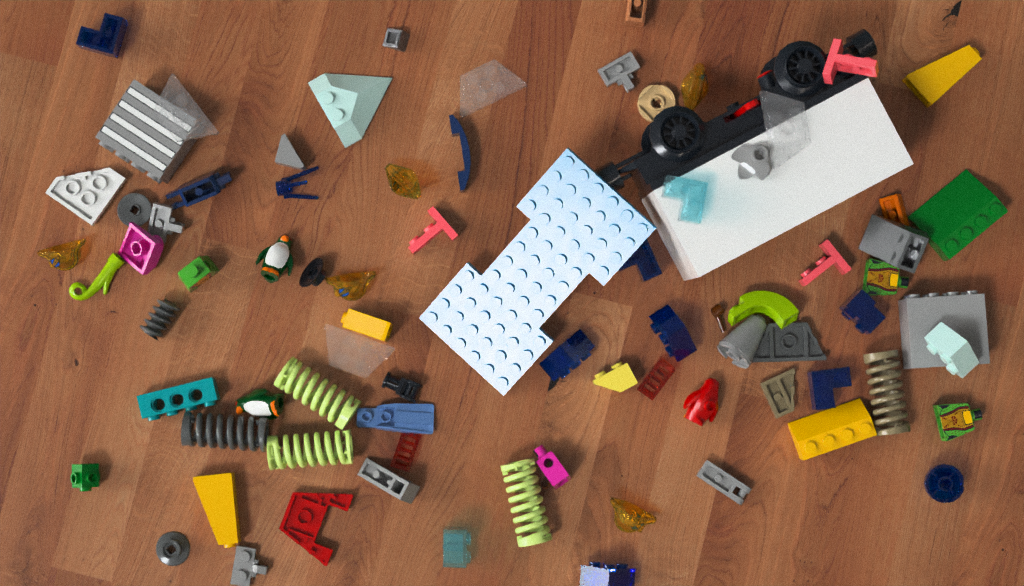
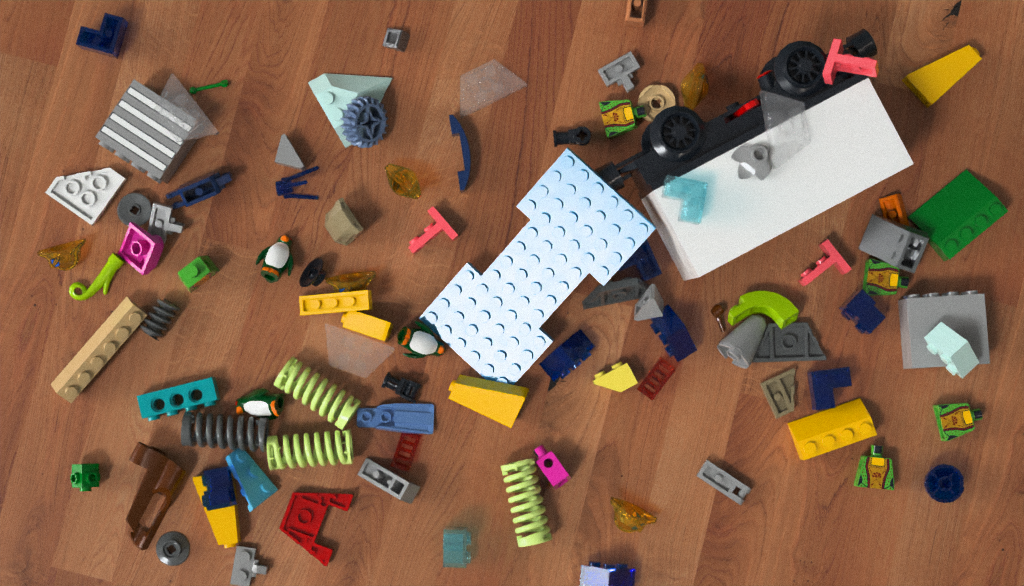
red animal [683,378,720,426] -> none
dark tan piece [863,349,911,436] -> none
none -> tan brick [51,297,147,403]
none -> reddish brown panel [125,442,187,551]
none -> green hinge [189,80,229,94]
none -> clear blue brick [202,466,237,511]
none -> medium azure wing [225,448,278,512]
none -> yellow plate [299,290,372,316]
none -> dark tan slope [324,197,364,246]
none -> sand blue gear [340,96,389,148]
none -> animal [397,321,446,359]
none -> yellow slope [448,375,529,428]
none -> black connector [553,126,591,147]
none -> dark grey wing [582,277,650,310]
none -> torso [599,100,647,139]
none -> light grey slope [634,284,664,321]
none -> torso [853,445,894,490]

